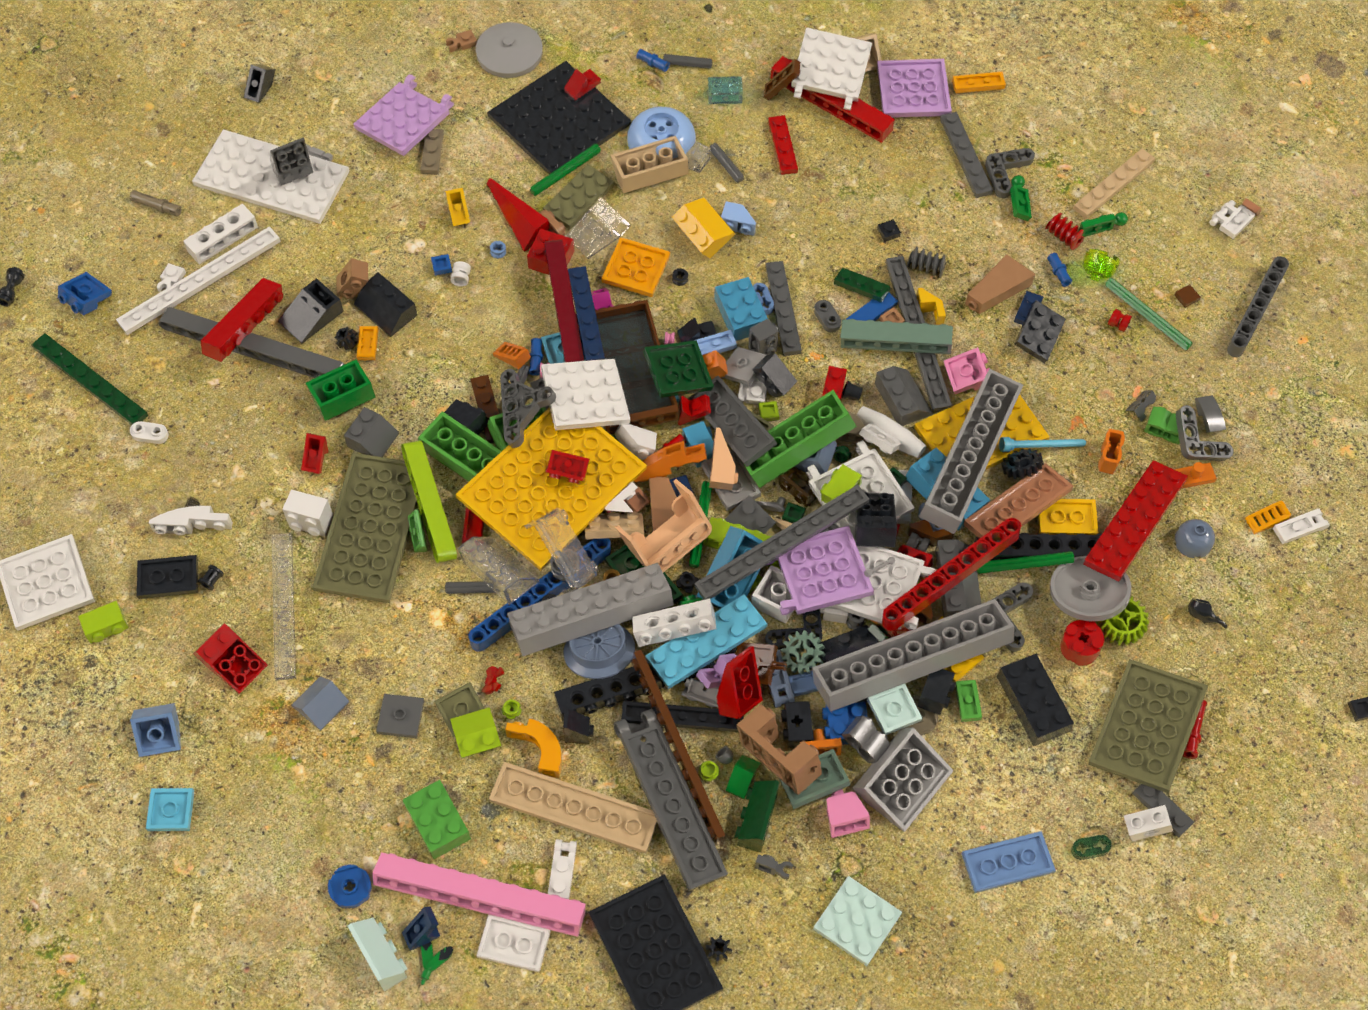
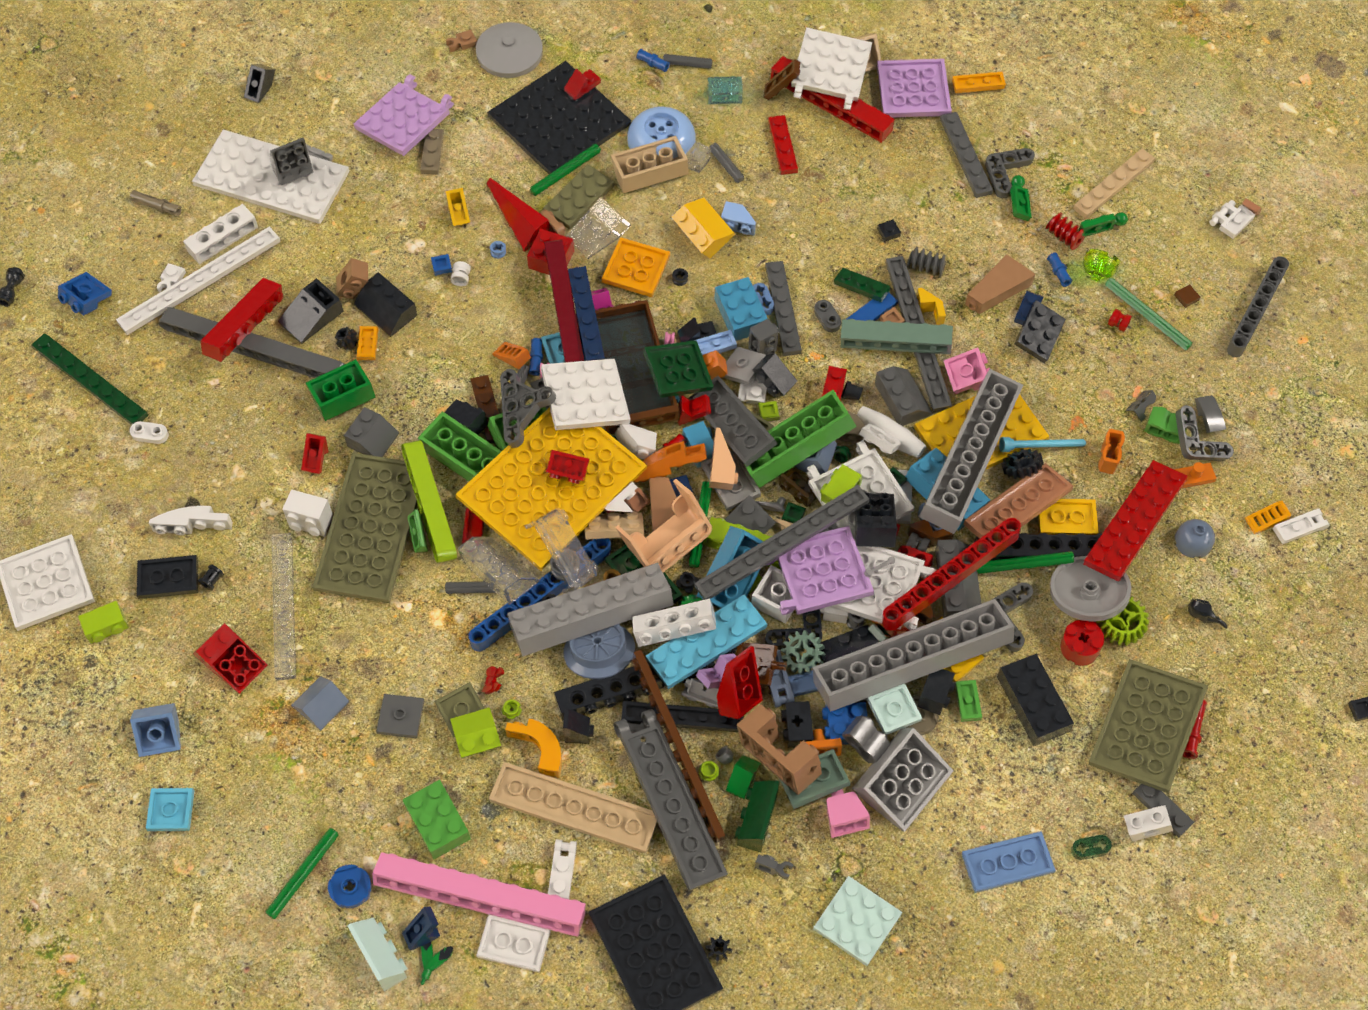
none -> green axle [265,828,339,919]

